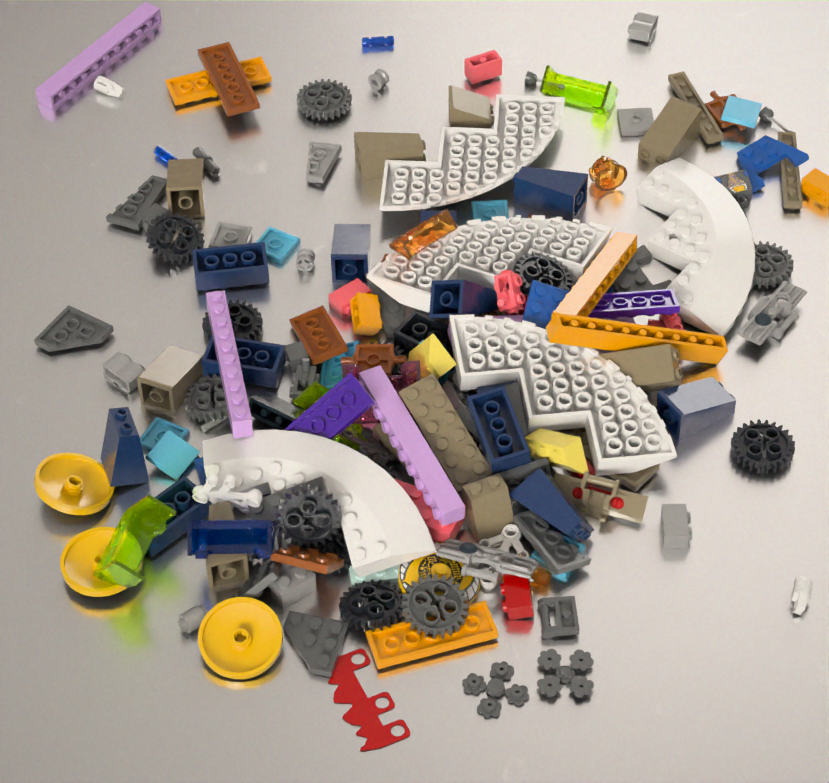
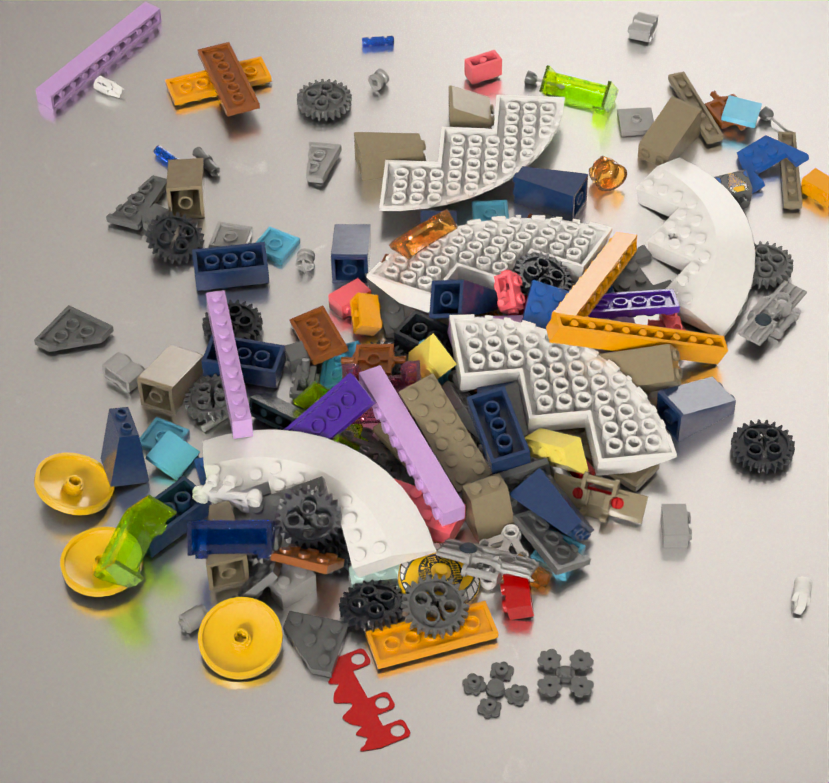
dark grey plate [537,596,580,639] -> none

